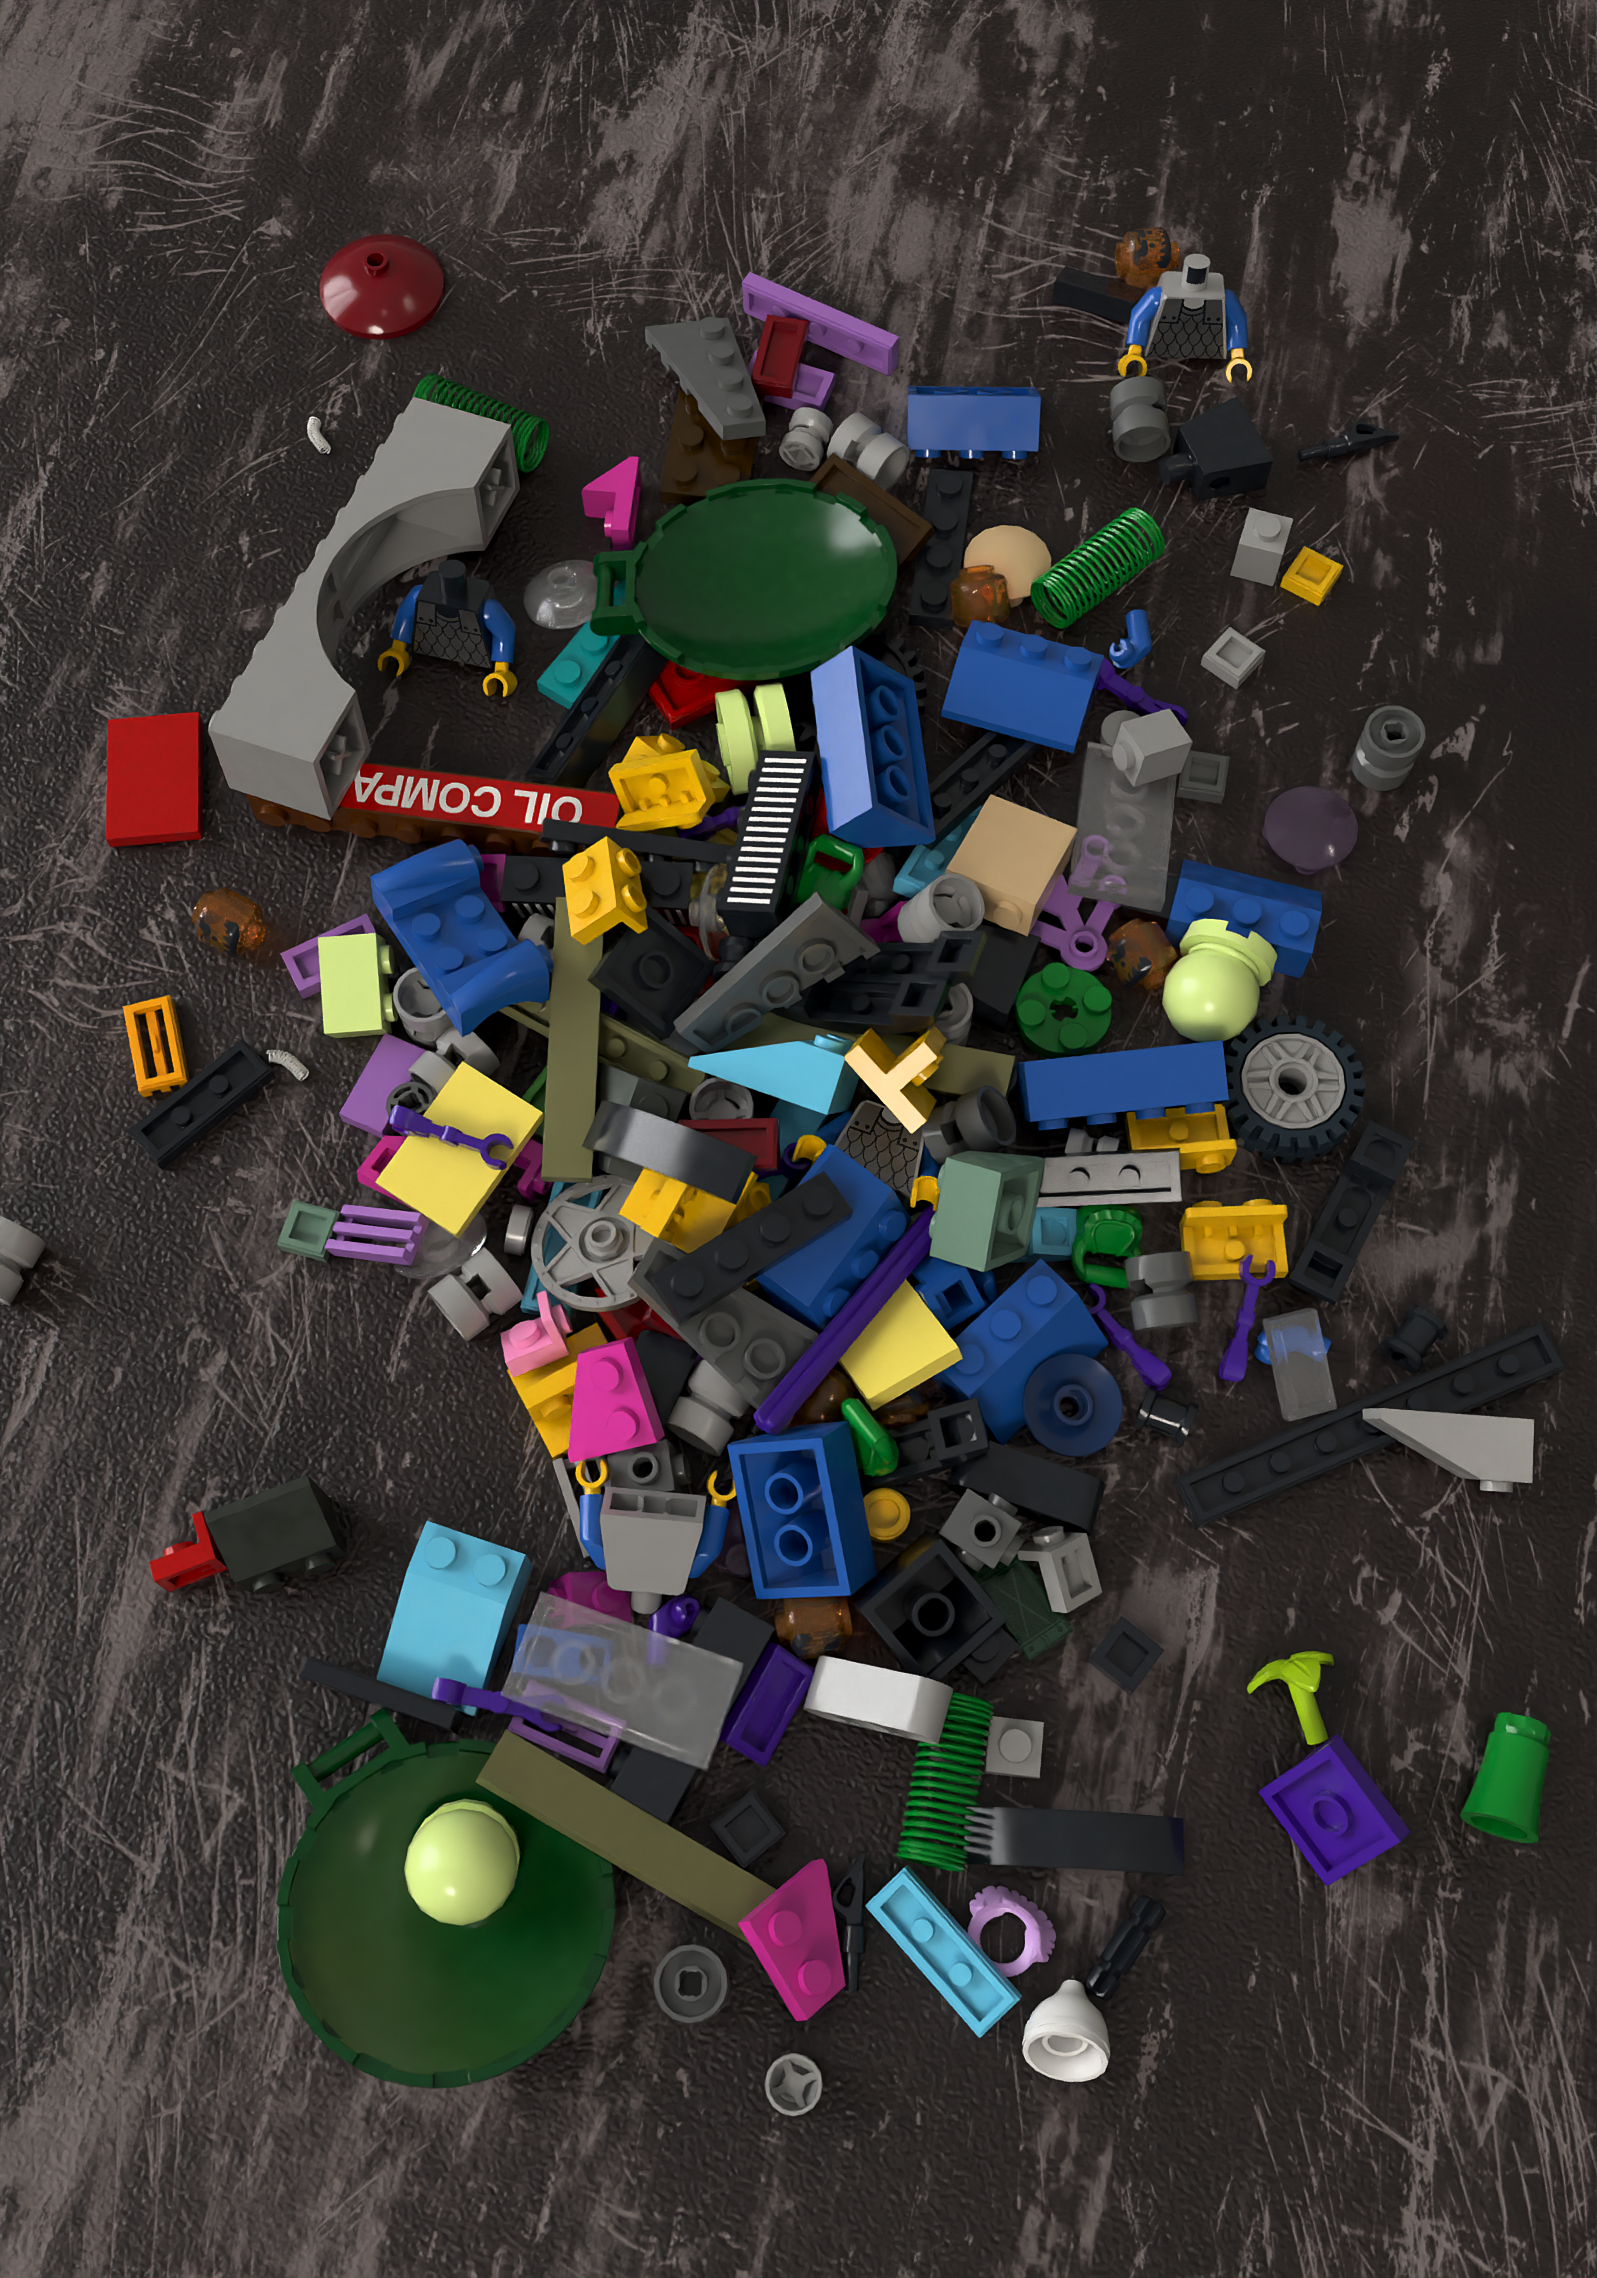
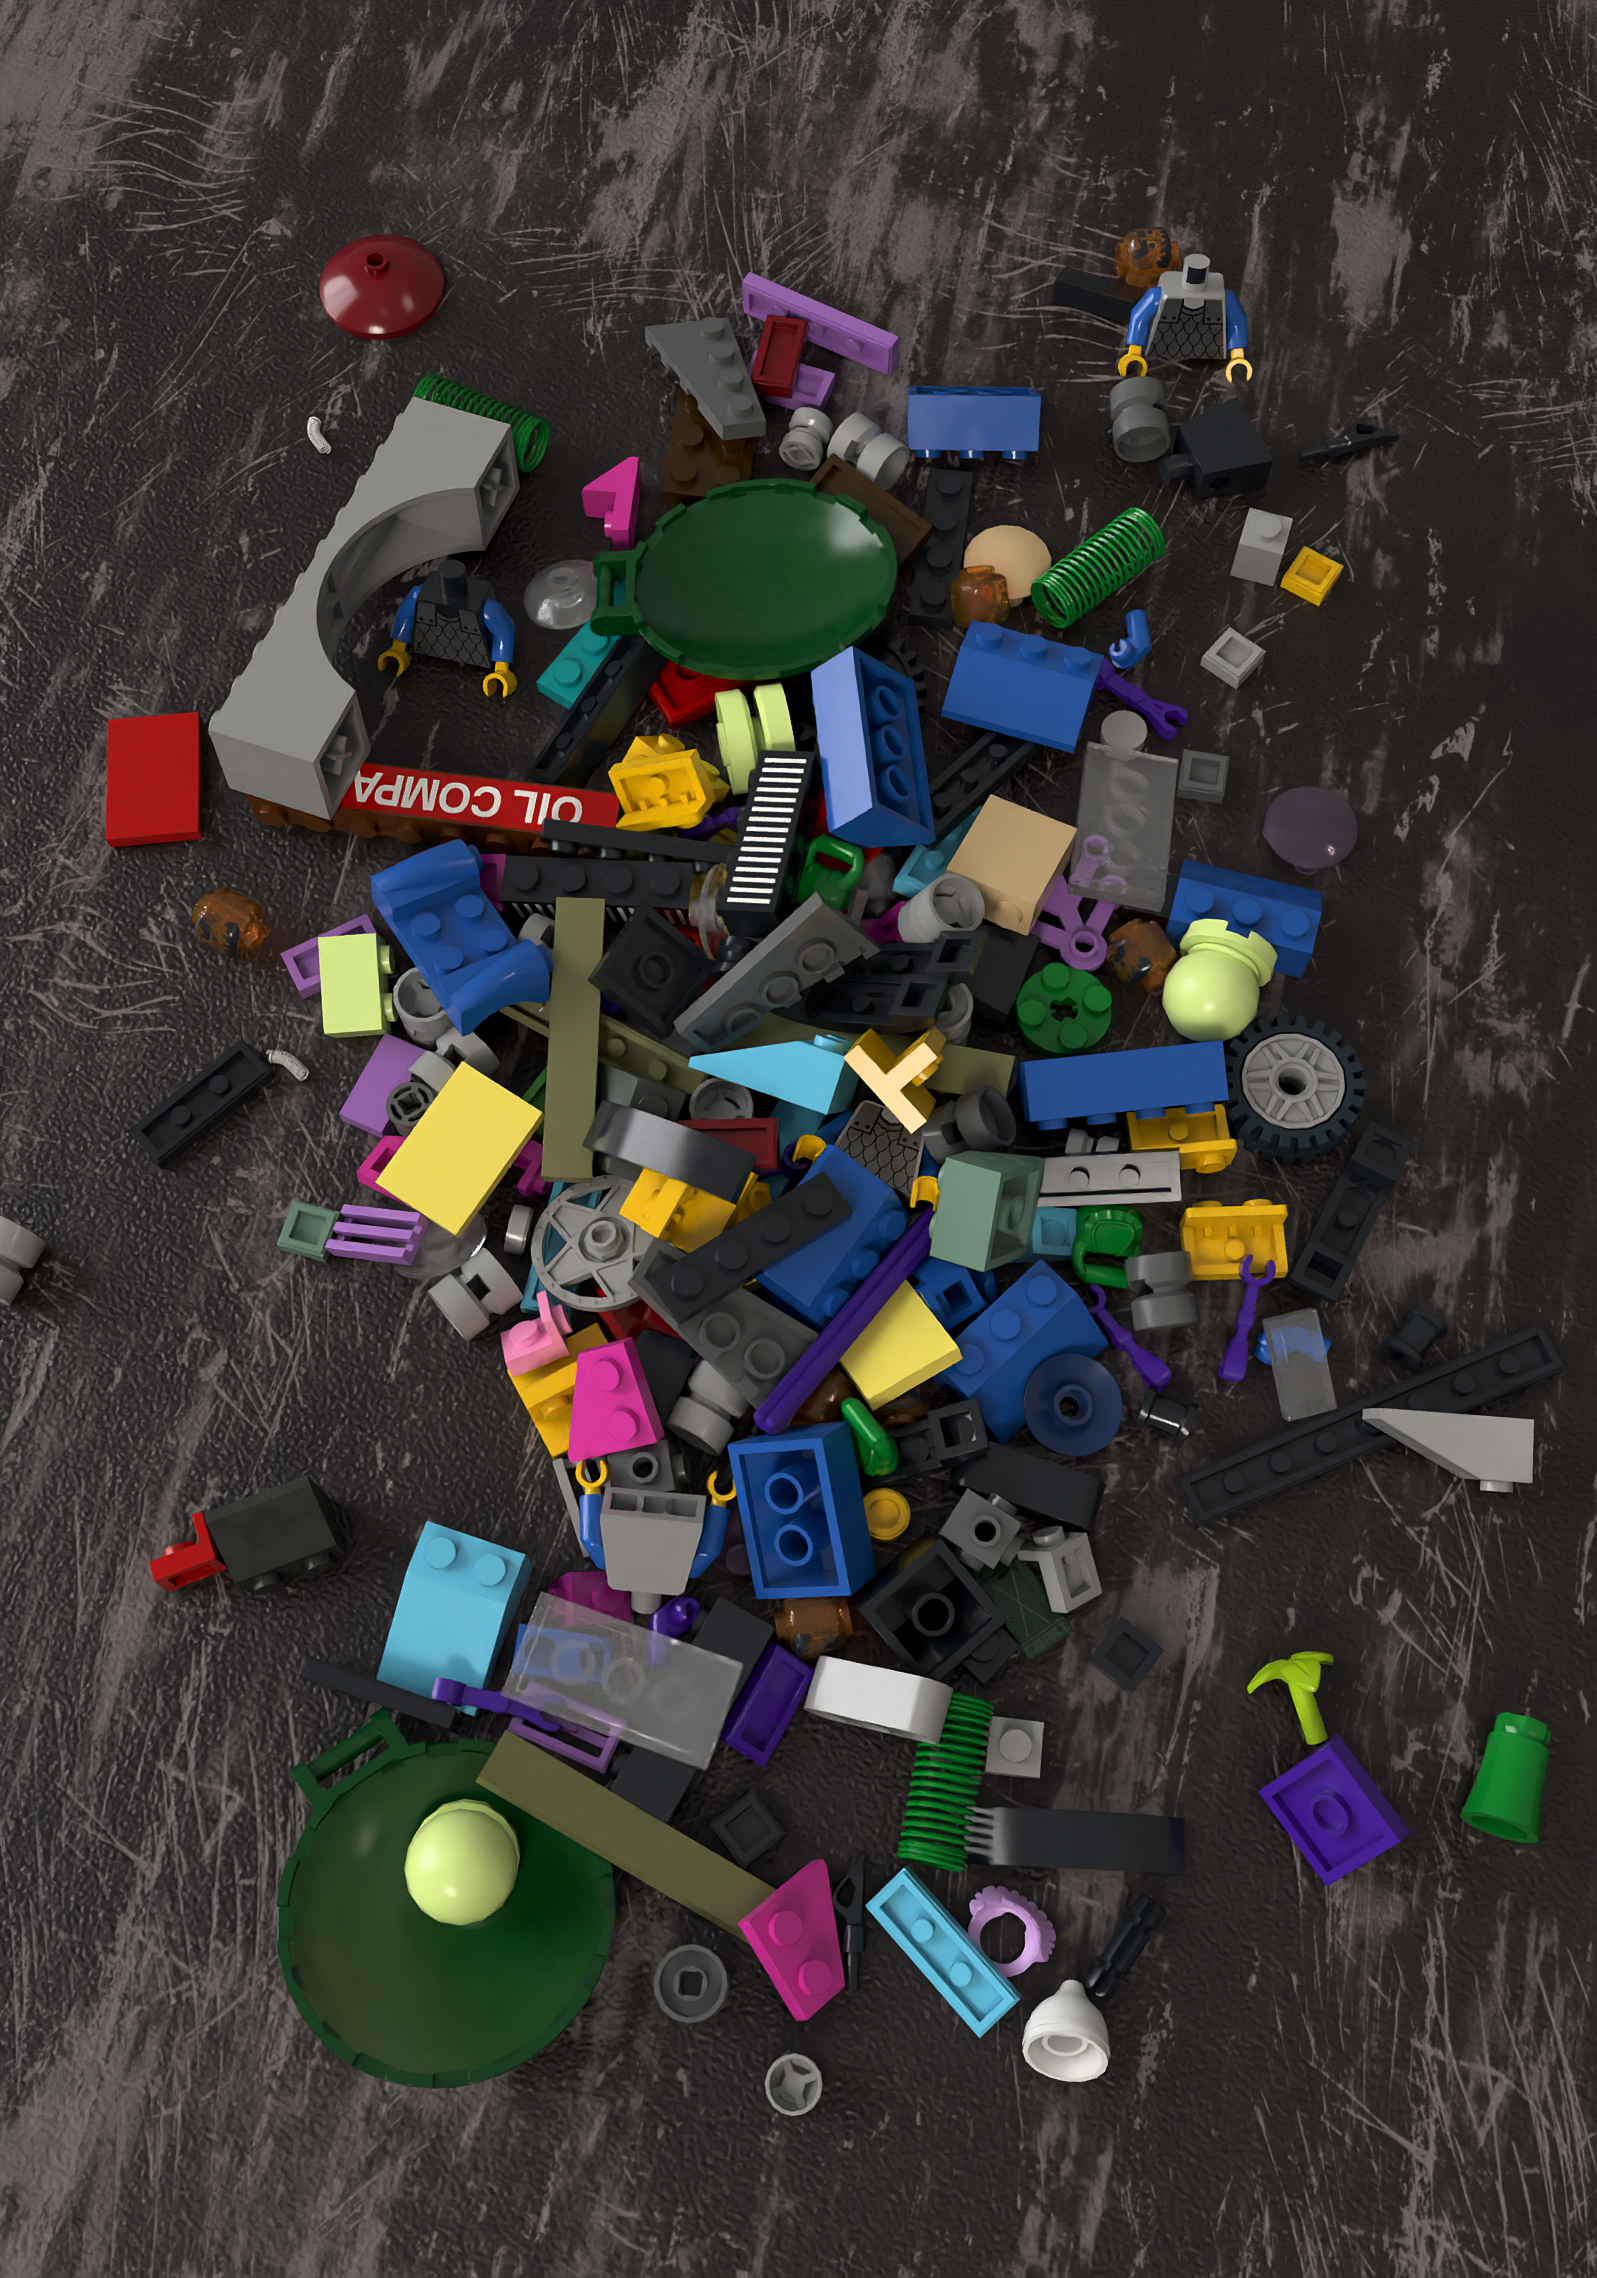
light orange tile [123,995,190,1098] -> none
dark purple piece [388,1105,514,1170] -> none
yellow bracket [562,836,648,945] -> none
light grey brick [1111,708,1193,787] -> none
dark grey wheel [1351,705,1426,791] -> none

